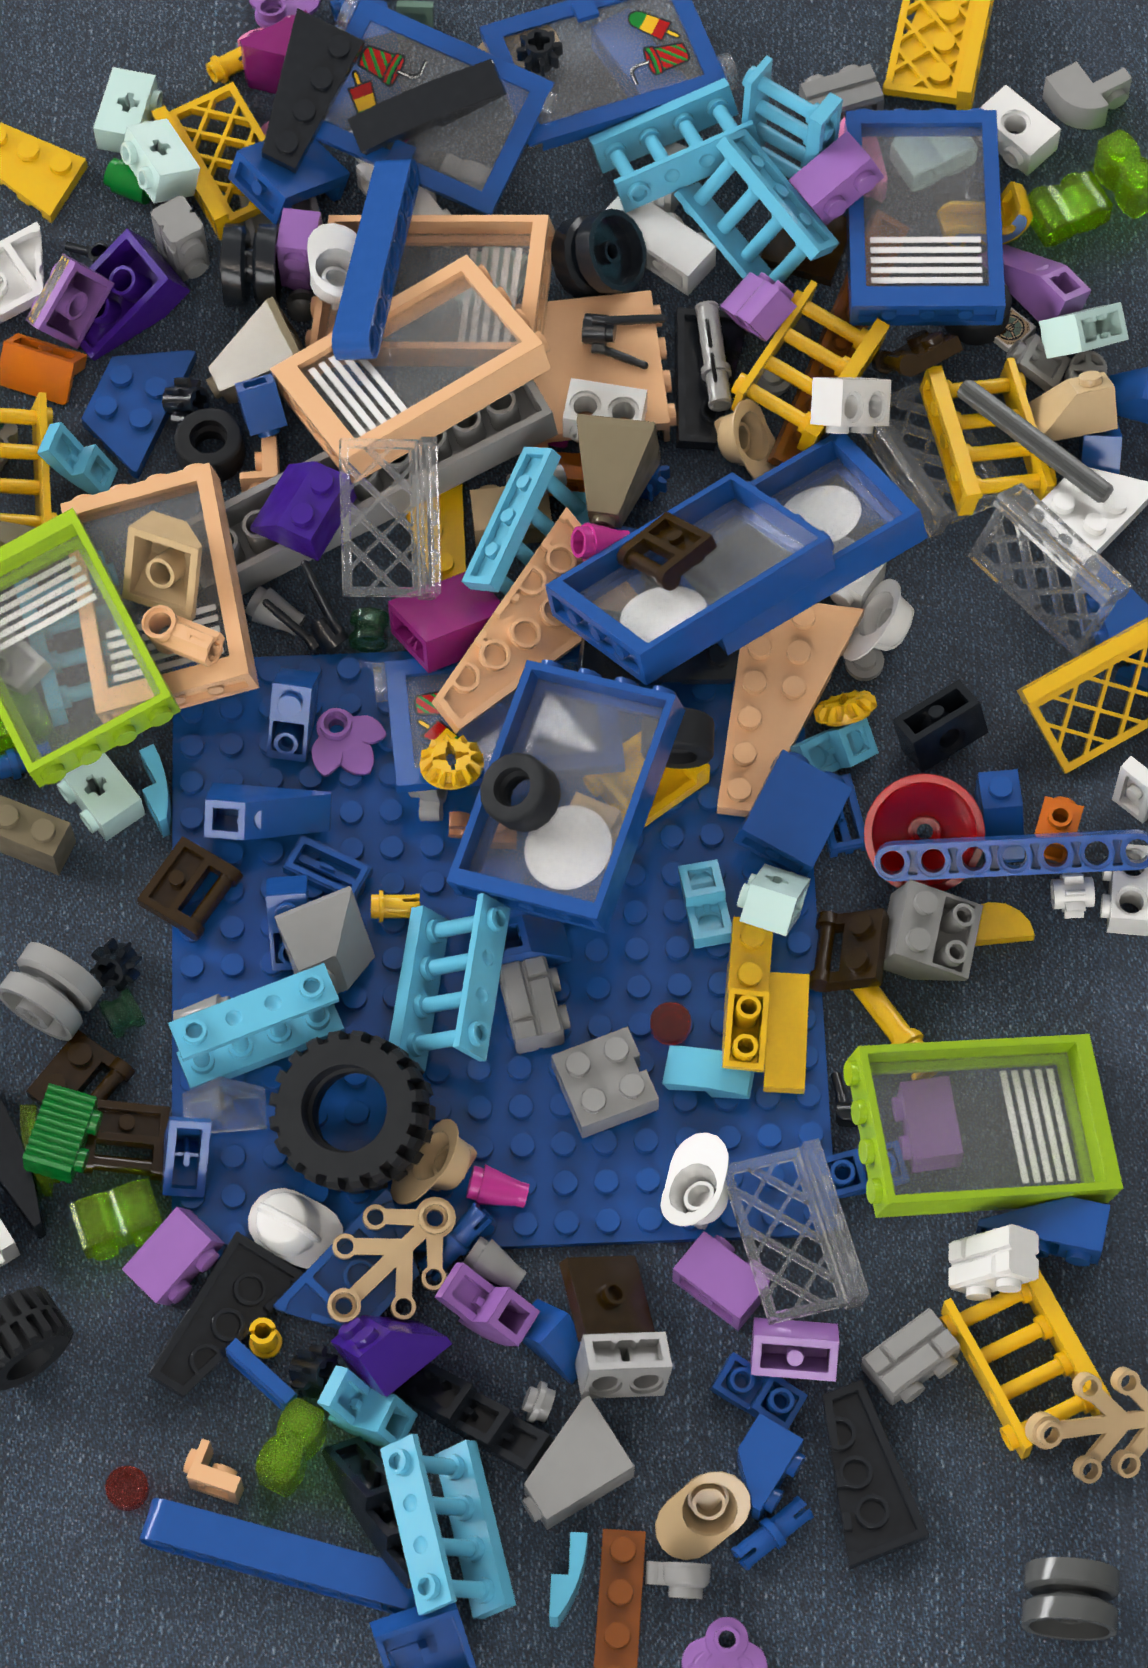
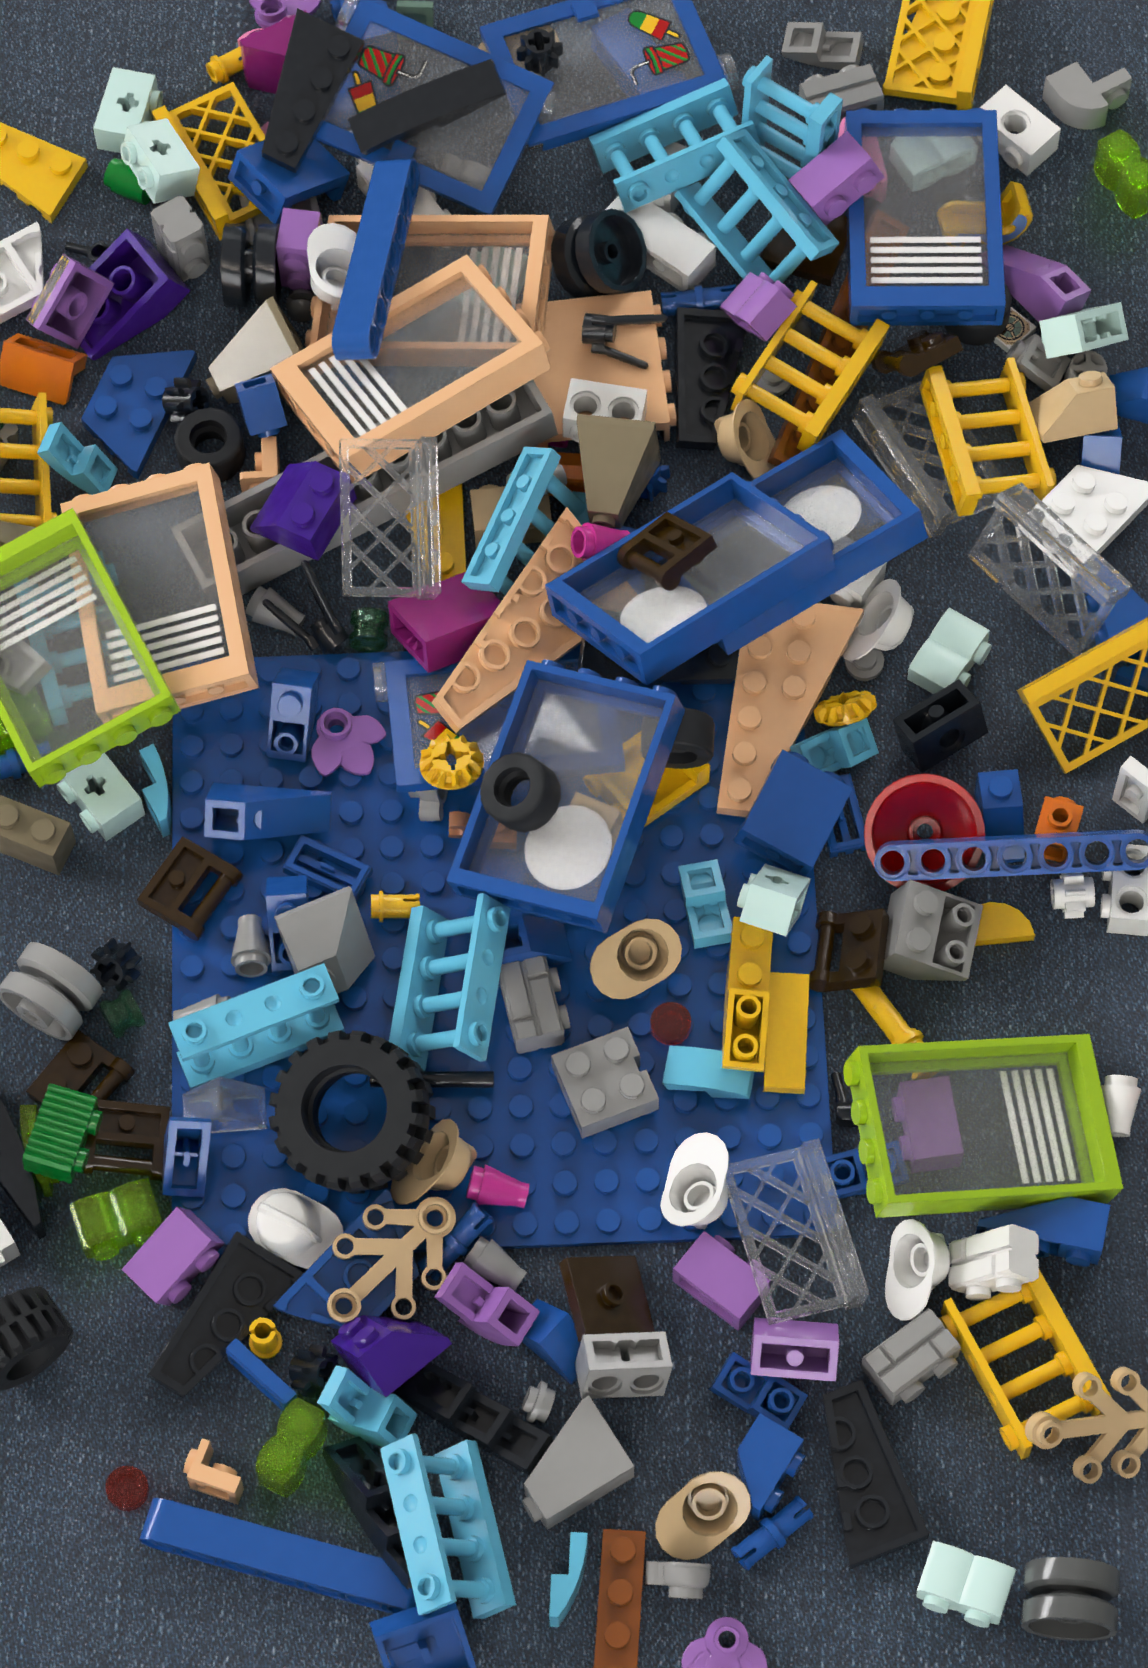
tan slope [122,511,202,621] -> none
light nougat piece [141,605,225,667] -> none
light grey pin [695,300,733,411] -> none
white brick [810,377,892,434] -> none
dark grey axle [957,380,1114,503] -> none
clear neon green brick [1028,171,1113,247] -> none
none -> light grey cone [231,914,271,978]
none -> black bar [370,1071,494,1088]
none -> tan piece [590,918,682,1000]
none -> blue pin [661,284,736,316]
none -> light grey slope [781,22,864,70]
none -> white piece [885,1219,951,1321]
none -> light aqua brick [907,607,992,694]
none -> light aqua brick [916,1541,1016,1628]
none -> white cone [1101,1075,1141,1137]

